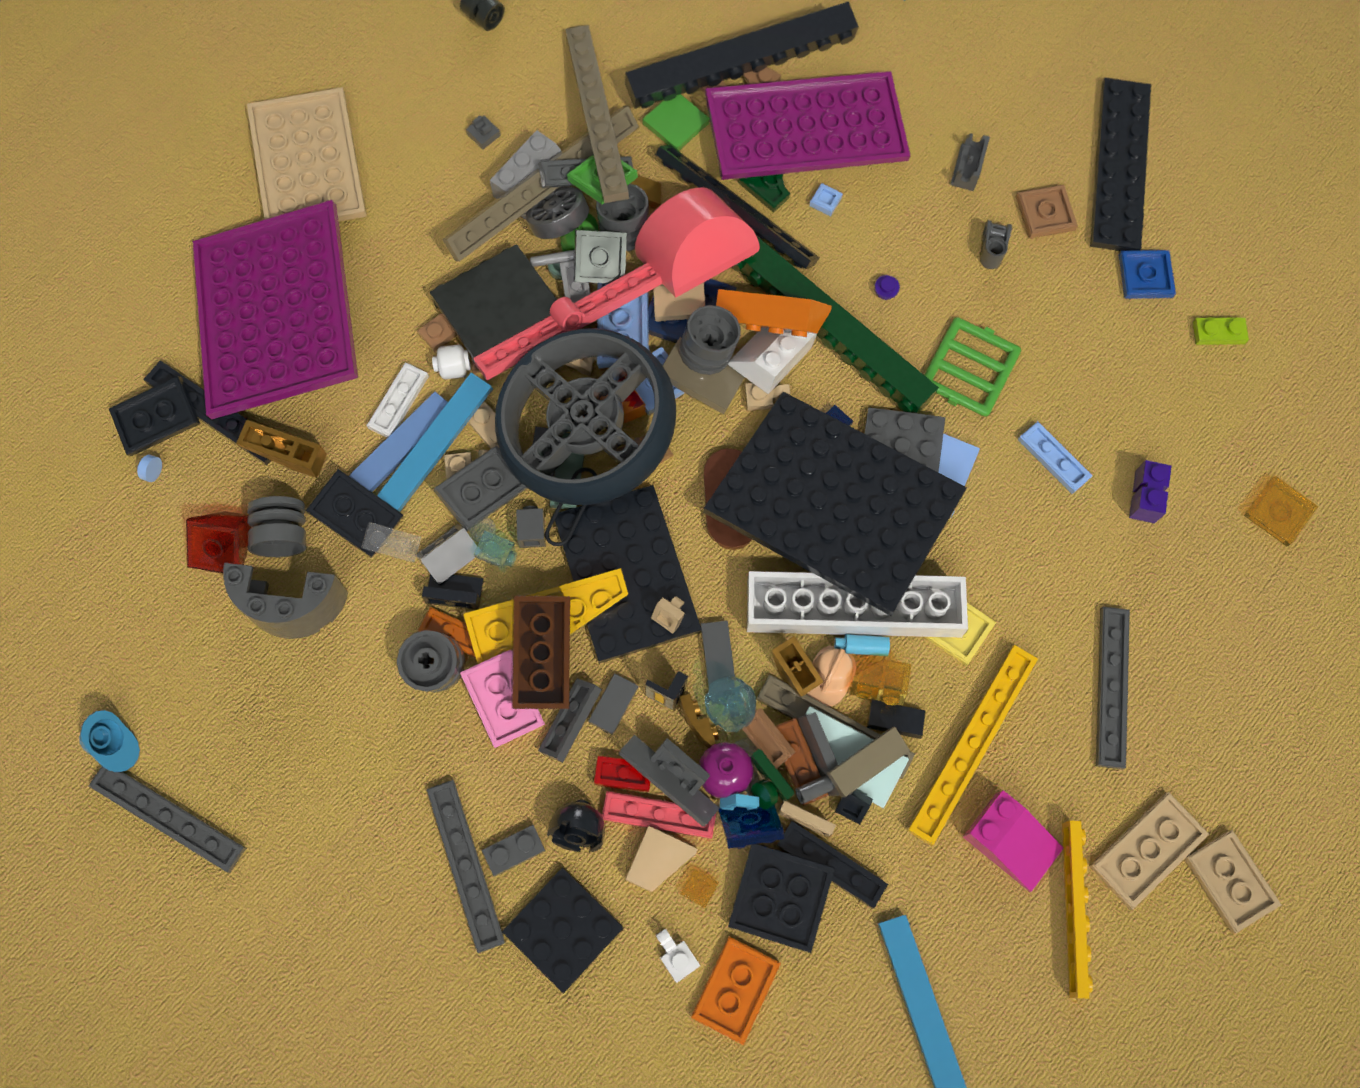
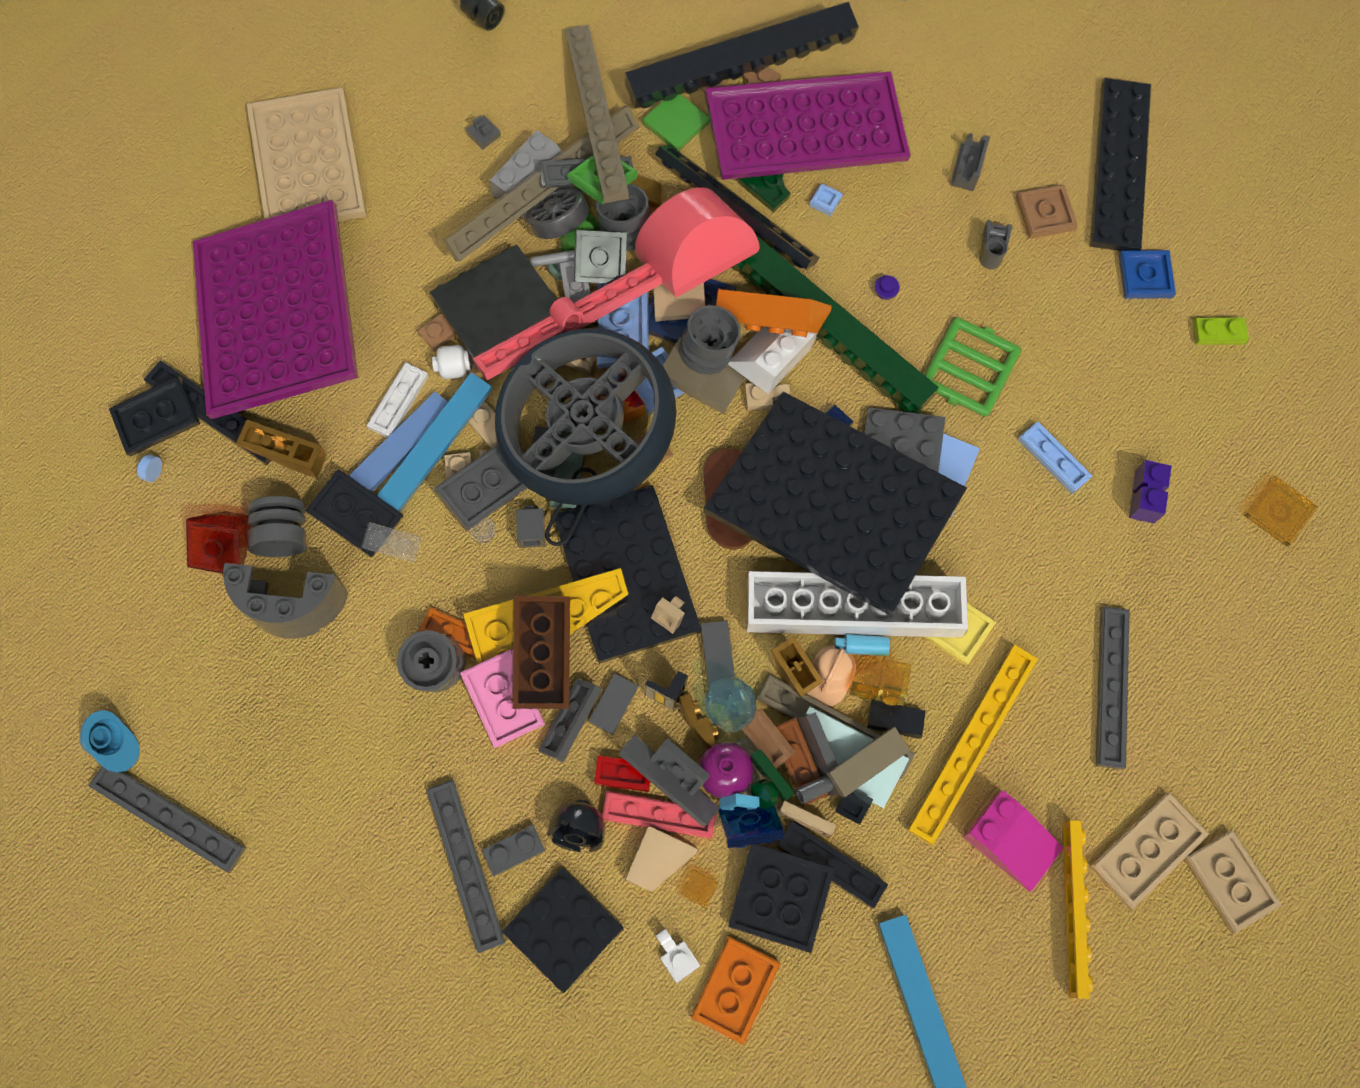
light grey panel [415,524,481,584] -> none
black panel [422,574,484,610] -> none
clear light blue bracket [474,531,517,573] -> none

